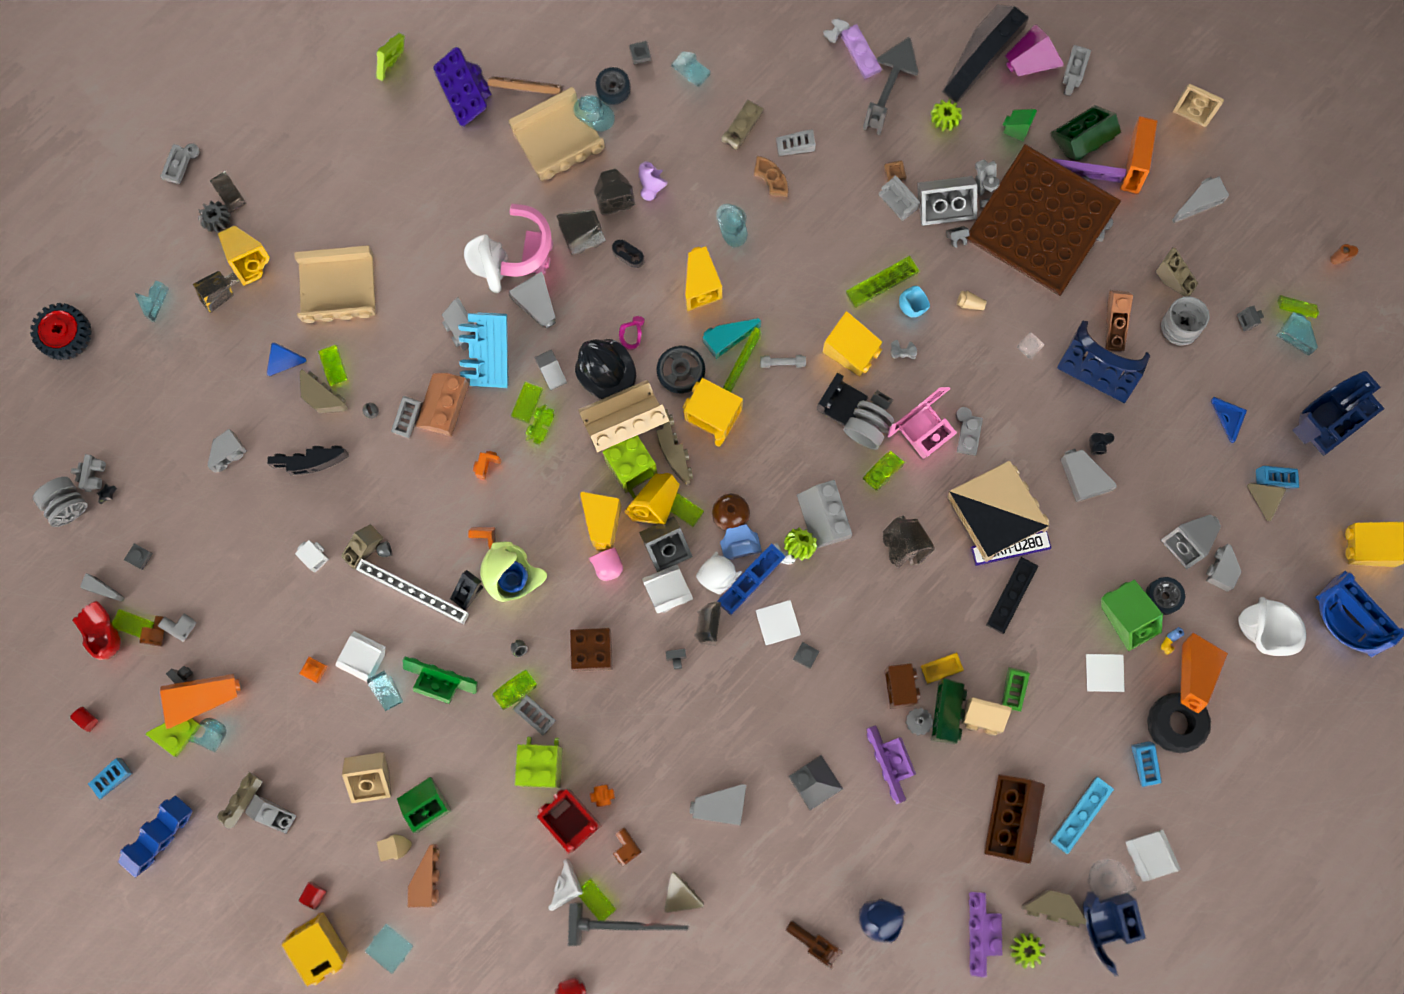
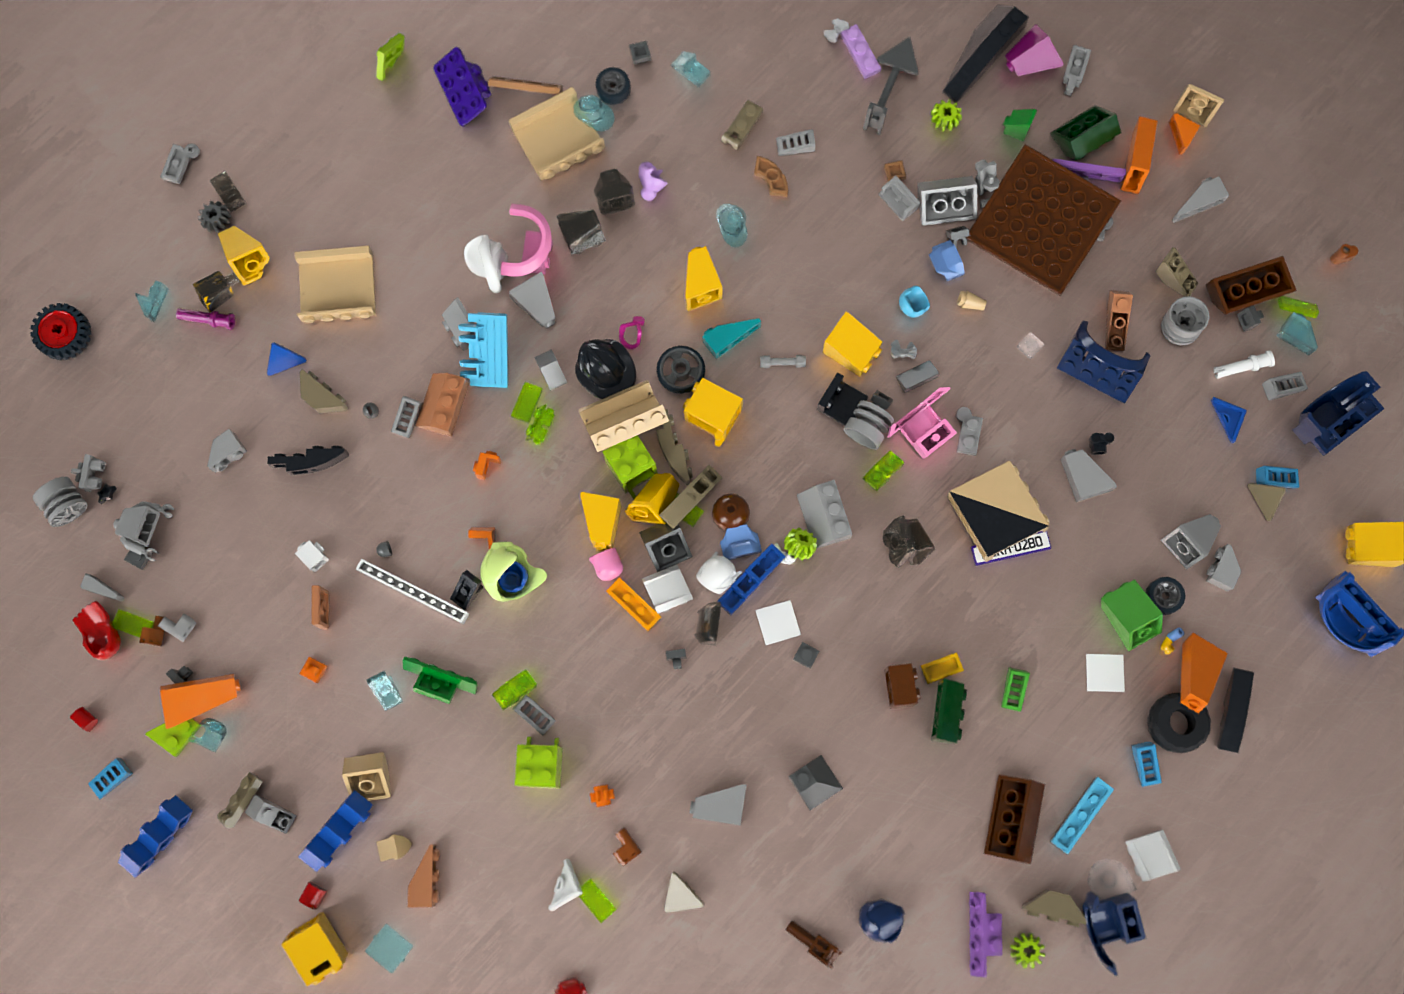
clear neon green slope [318,345,348,386] -> none
white slope [336,631,386,682] -> none
dark tan slope [341,524,383,569] -> none
green slope [397,777,452,833] -> none
dark grey hinge [511,640,528,657] -> none
red container [536,789,602,854] -> none
dark grey piece [568,903,689,946] -> none
reddish brown brick [570,628,612,671] -> none
black beam [612,239,644,268] -> none
clear neon green tile [723,327,761,392] -> none
clear neon green tile [846,256,919,308] -> none
medium lavender bracket [867,725,916,804] -> none
light grey piece [906,708,933,735] -> none
tan slope [961,697,1012,736] -> none
black tile [986,557,1038,634] -> none
white piece [1239,597,1306,656] -> none
none -> light grey torso [113,501,174,562]
none -> magenta pin [176,308,235,330]
none -> blue brick [298,790,373,872]
none -> nougat tile [312,585,329,629]
none -> light orange plate [606,577,661,632]
none -> dark tan slope [659,465,723,529]
none -> slope [896,360,939,393]
none -> medium blue slope [929,240,965,281]
none -> orange slope [1169,113,1200,155]
none -> reddish brown slope [1205,256,1297,315]
none -> white pin [1214,350,1275,379]
none -> black slope [1217,667,1254,753]
none -> light grey slope [1262,372,1308,400]

